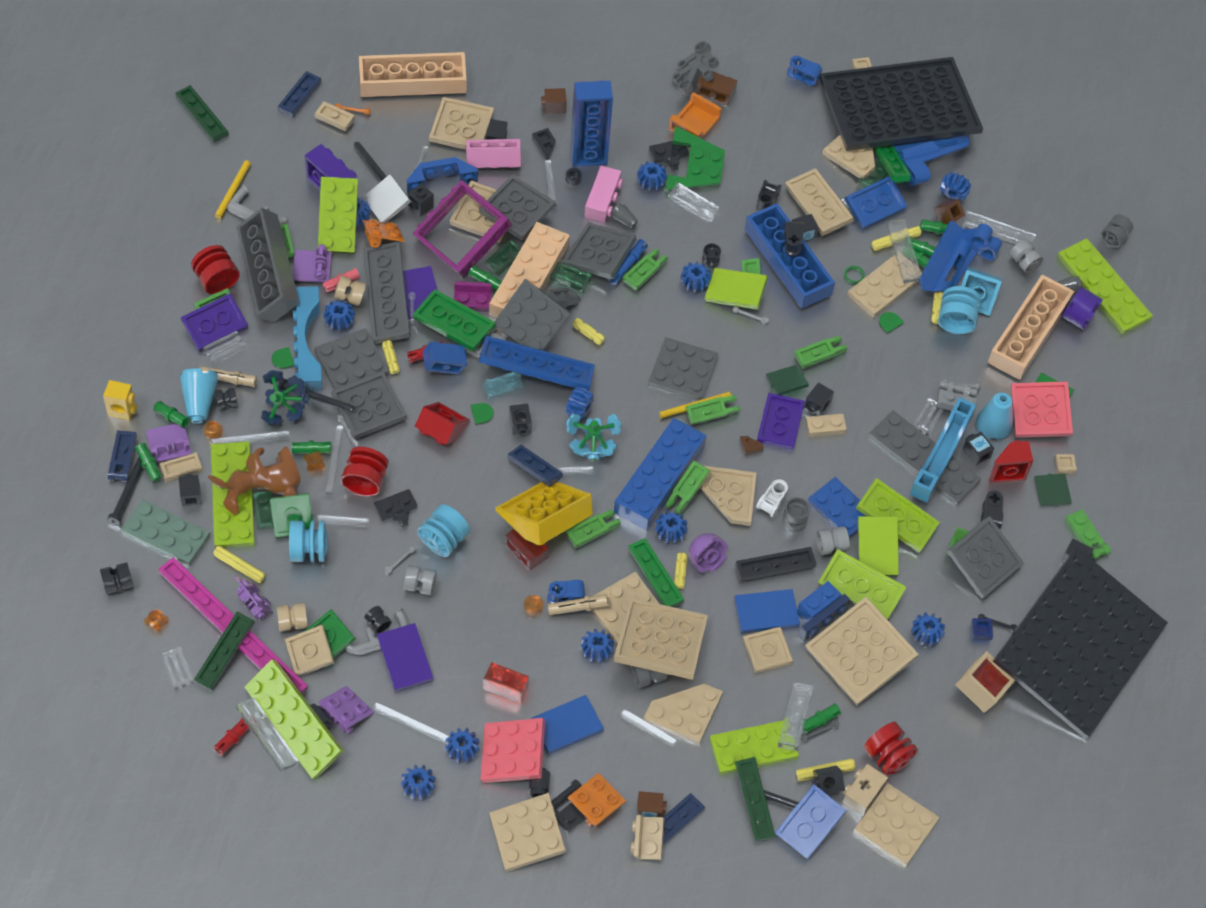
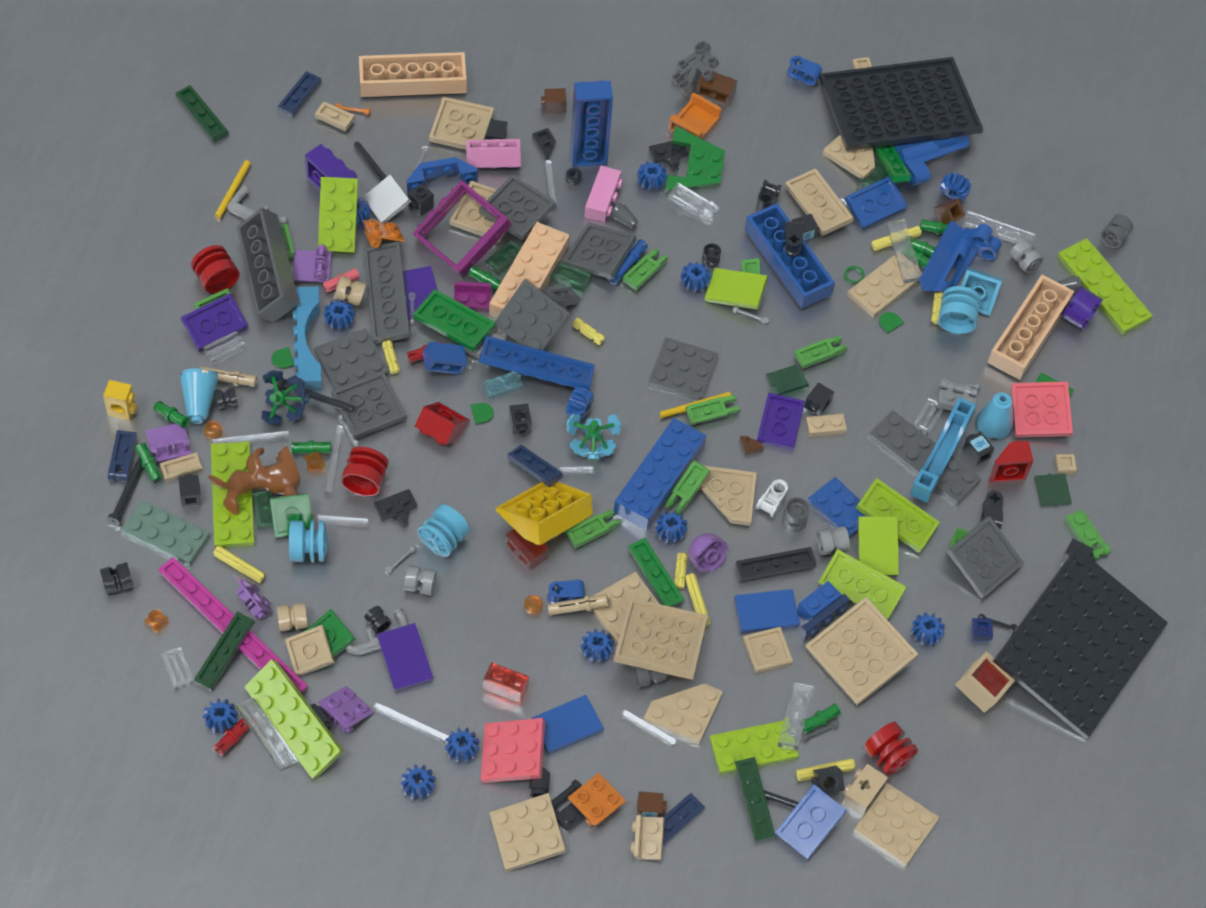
none -> blue gear [203,698,238,734]
none -> light yellow axle [685,573,711,627]

